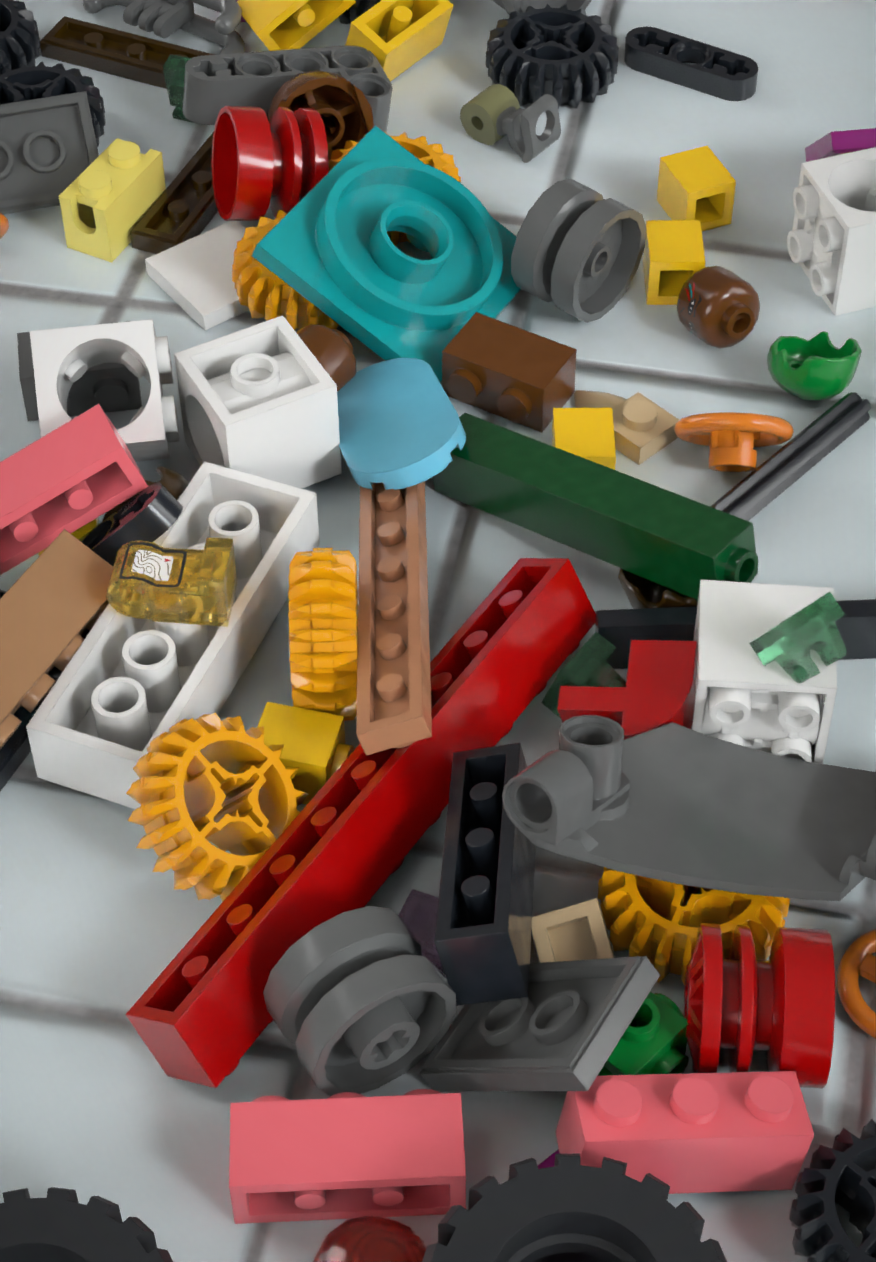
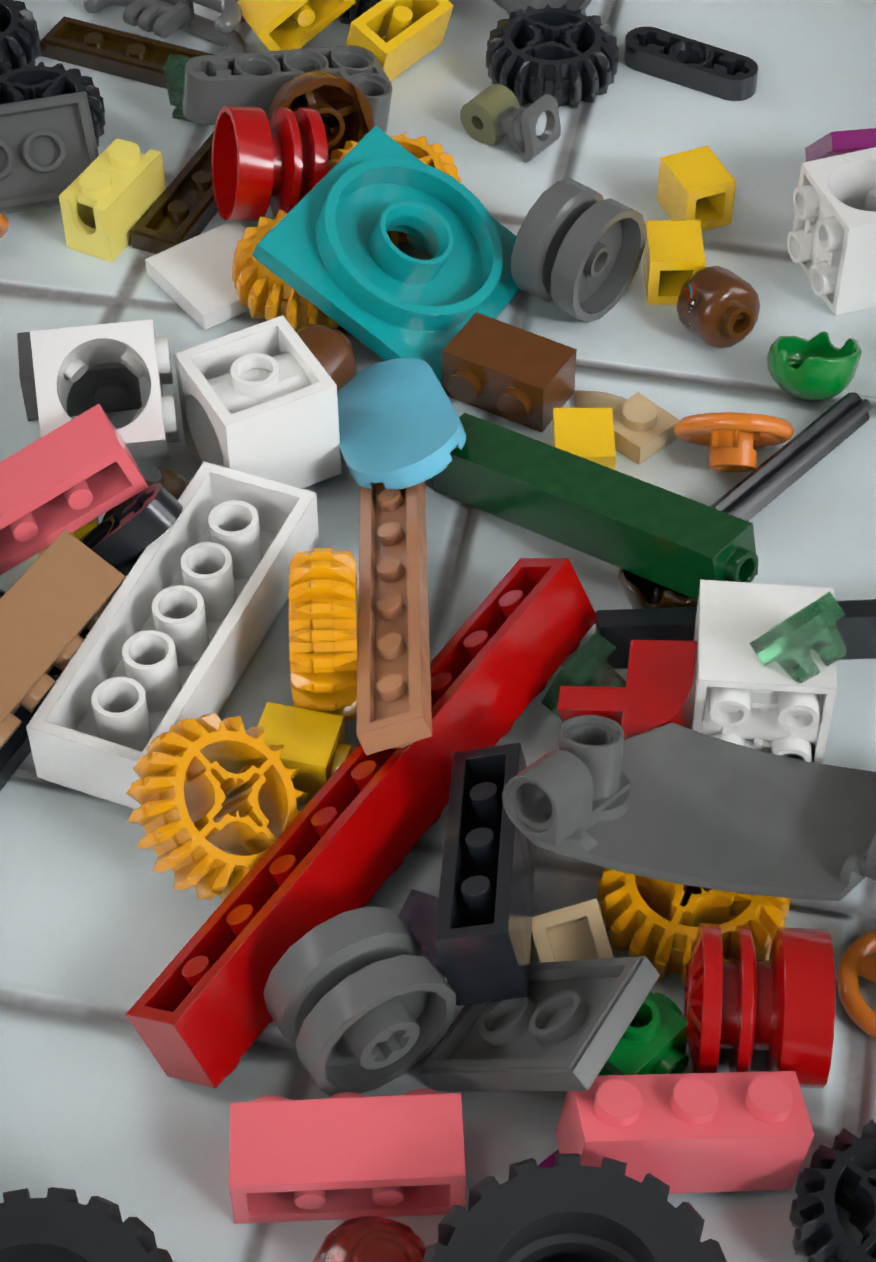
clear yellow leg [106,537,237,627] -> none

